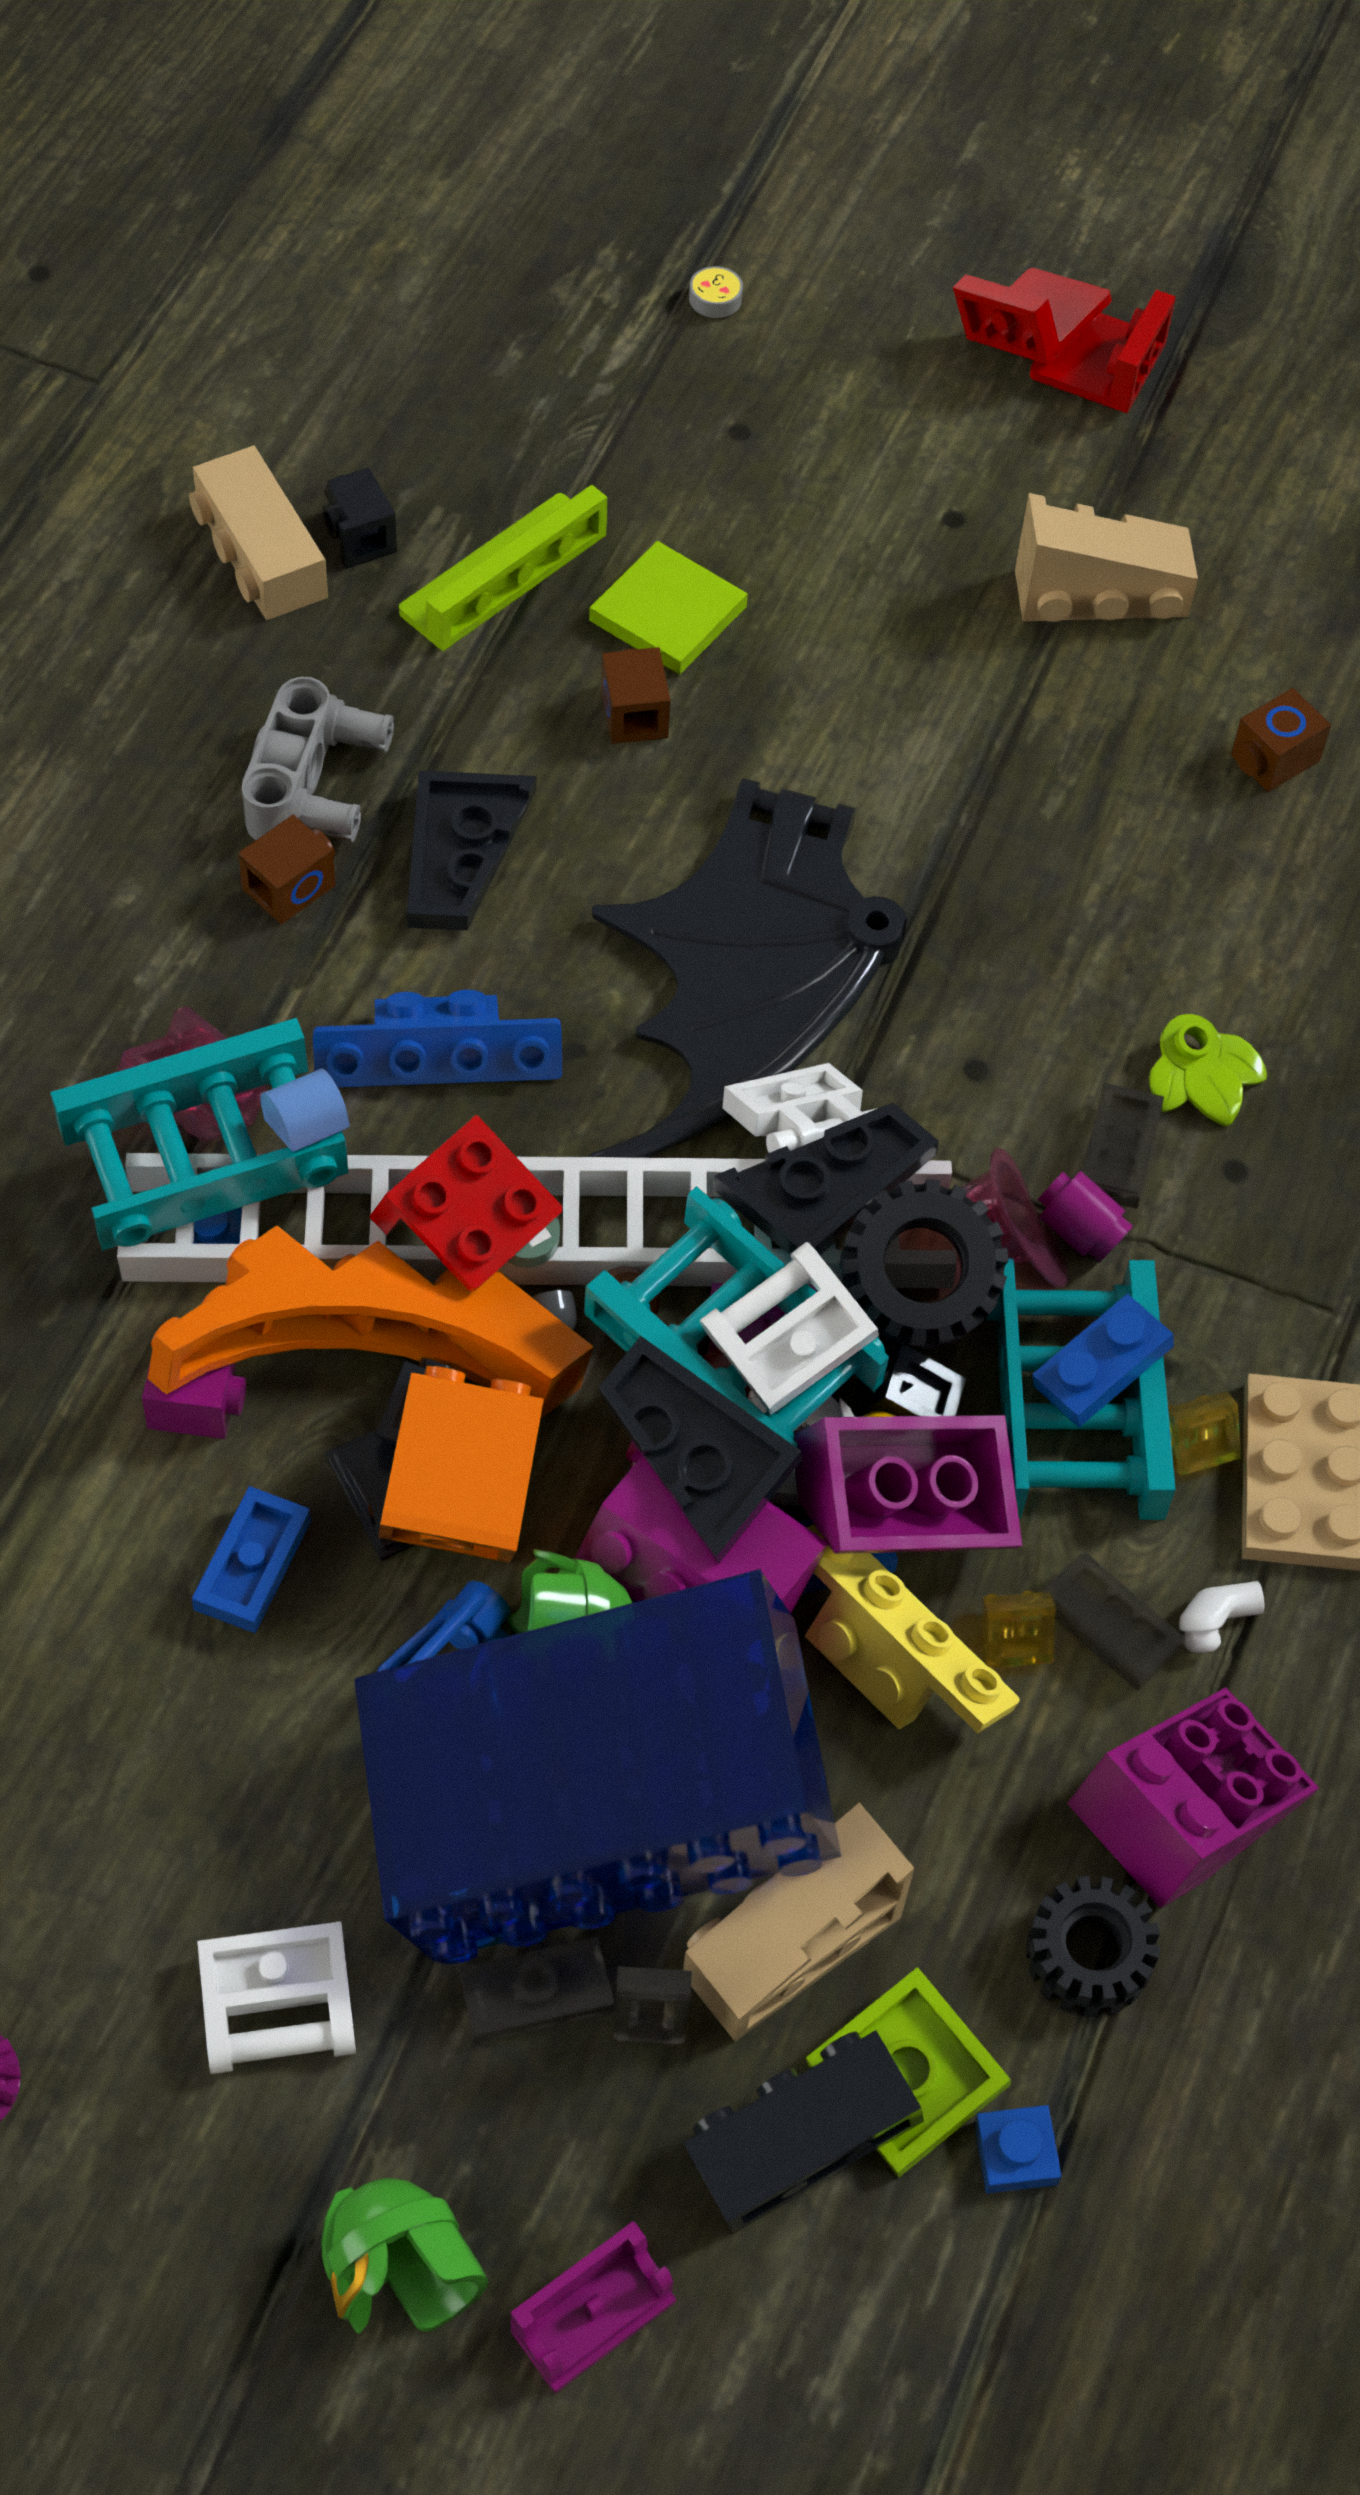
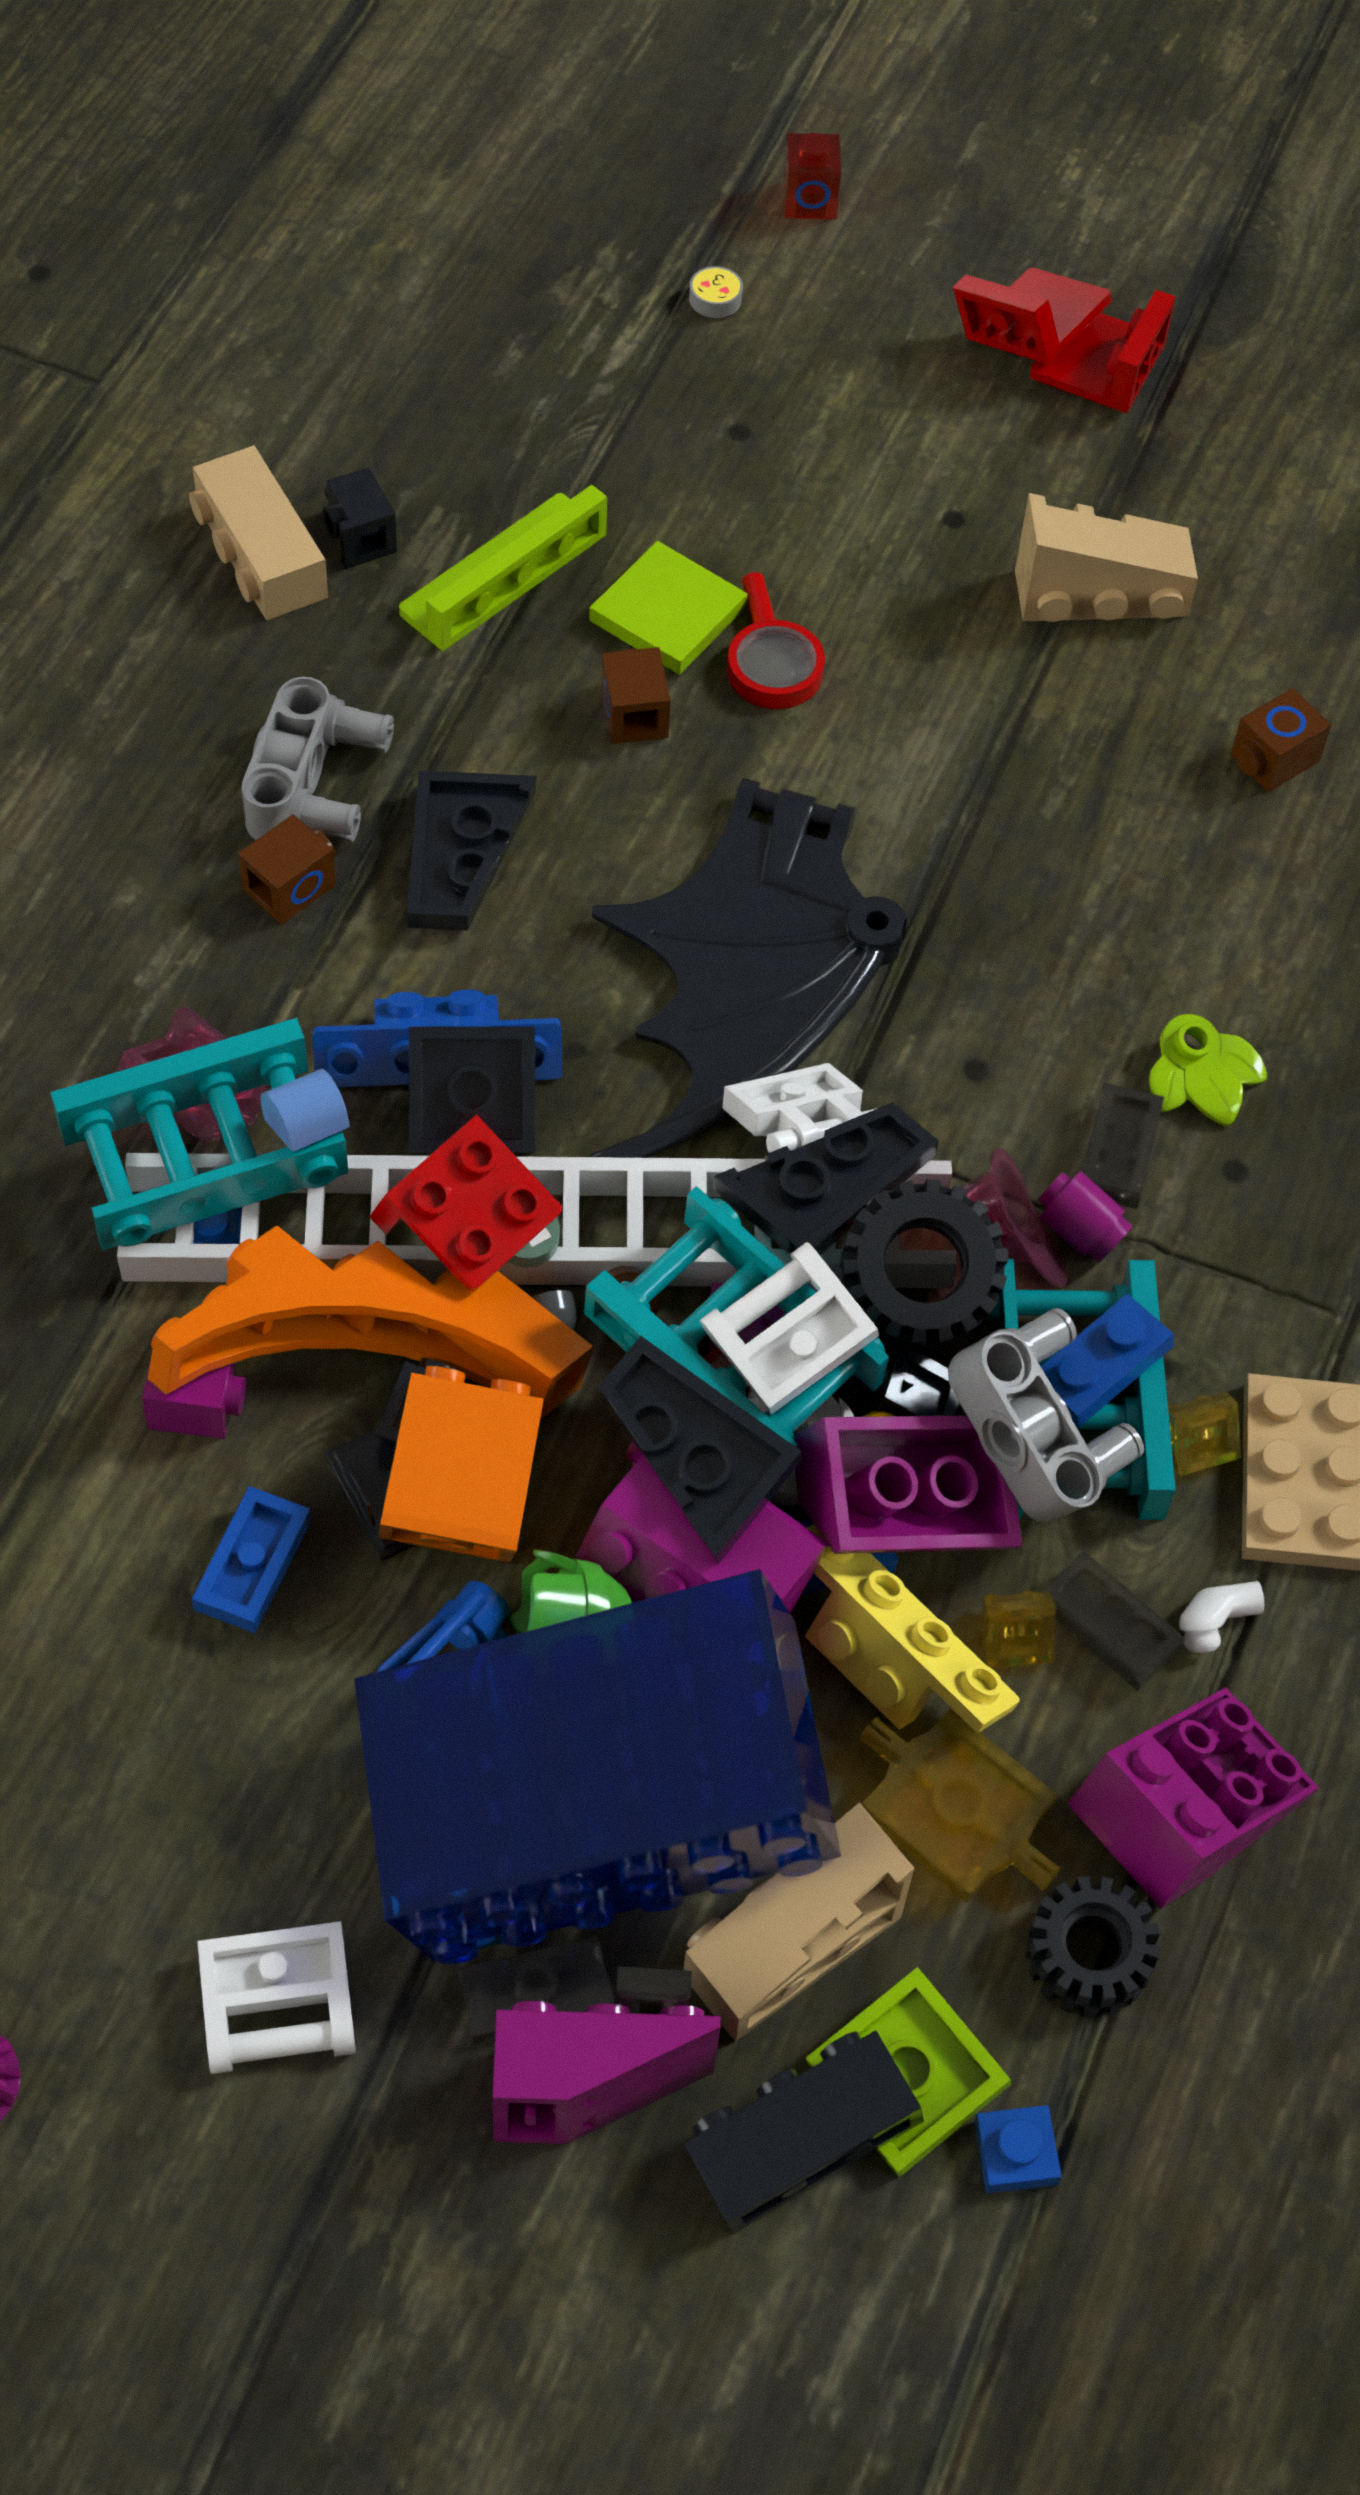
bright green helmet [321,2178,488,2334] -> none
magenta hinge [511,2221,676,2394] -> none
none -> black plate [409,1026,535,1153]
none -> magenta slope [493,2001,721,2144]
none -> piece [727,572,825,709]
none -> clear red brick [783,133,841,219]
none -> clear yellow plate [859,1708,1061,1903]
none -> light grey piece [948,1308,1144,1523]

